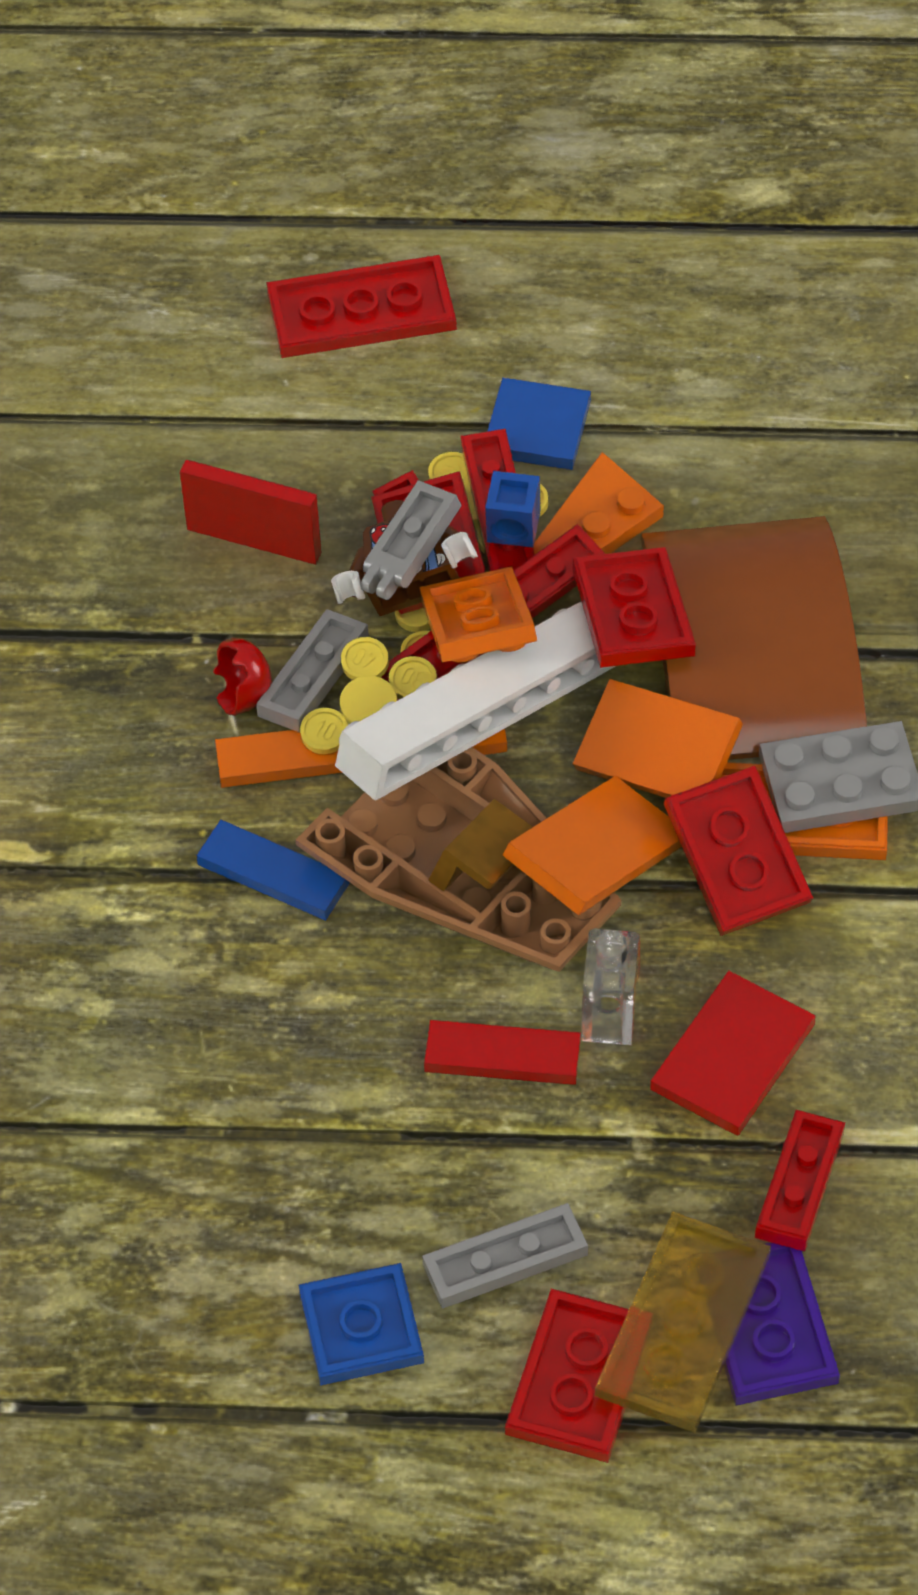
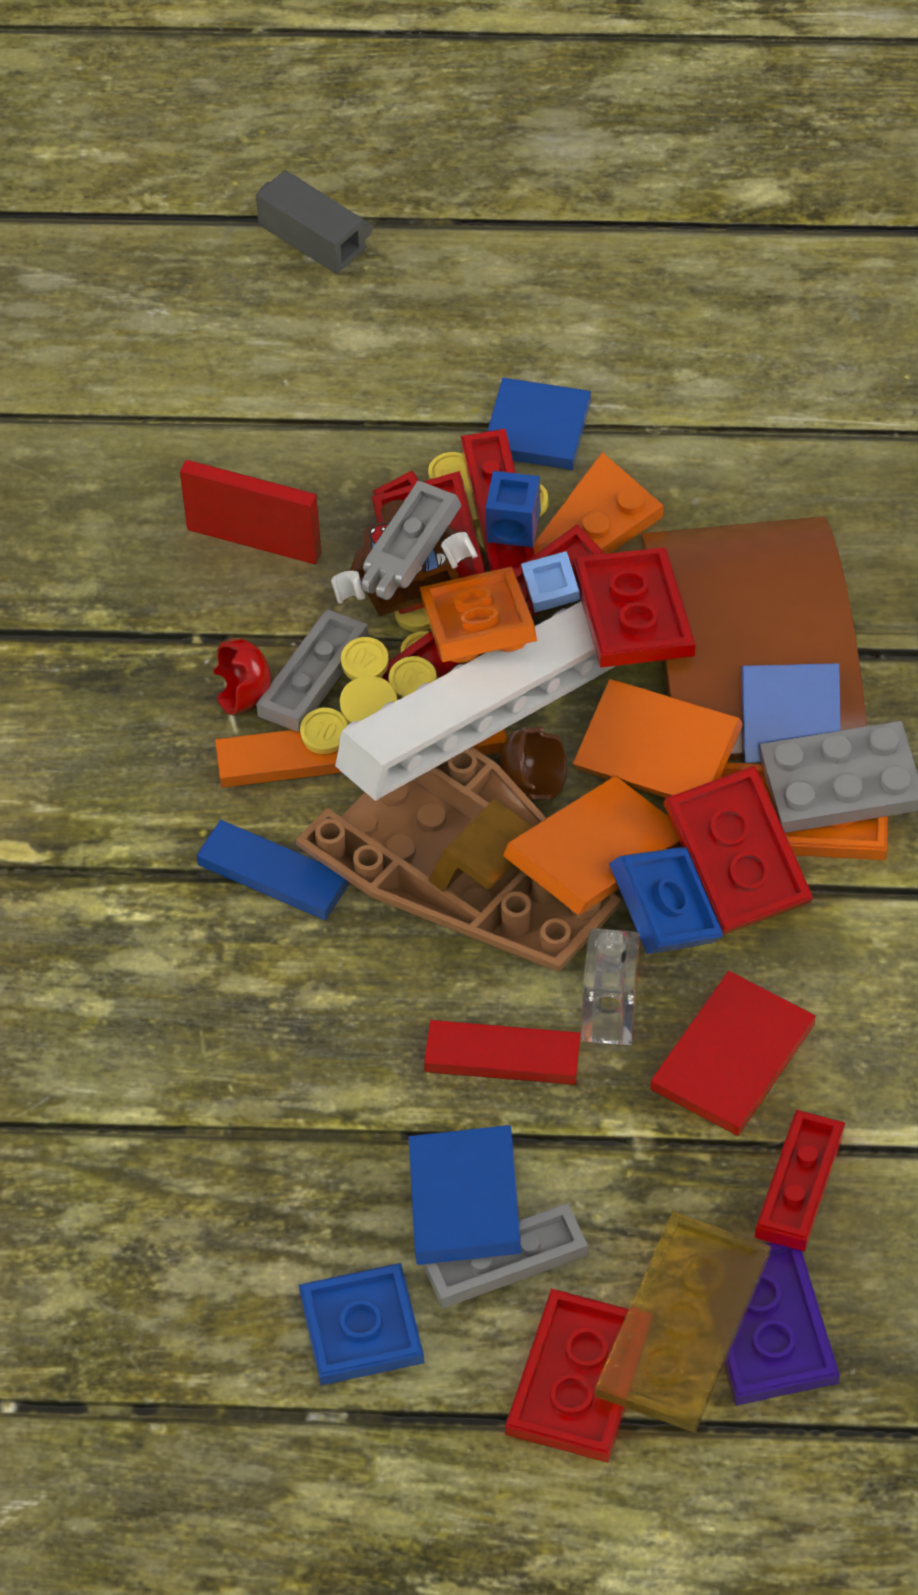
red tile [266,255,457,358] -> none
none -> dark grey brick [256,170,373,274]
none -> blue tile [409,1125,522,1265]
none -> reddish brown hair [499,727,567,801]
none -> light blue plate [521,551,580,613]
none -> blue tile [609,847,723,954]
none -> tile [741,663,841,763]

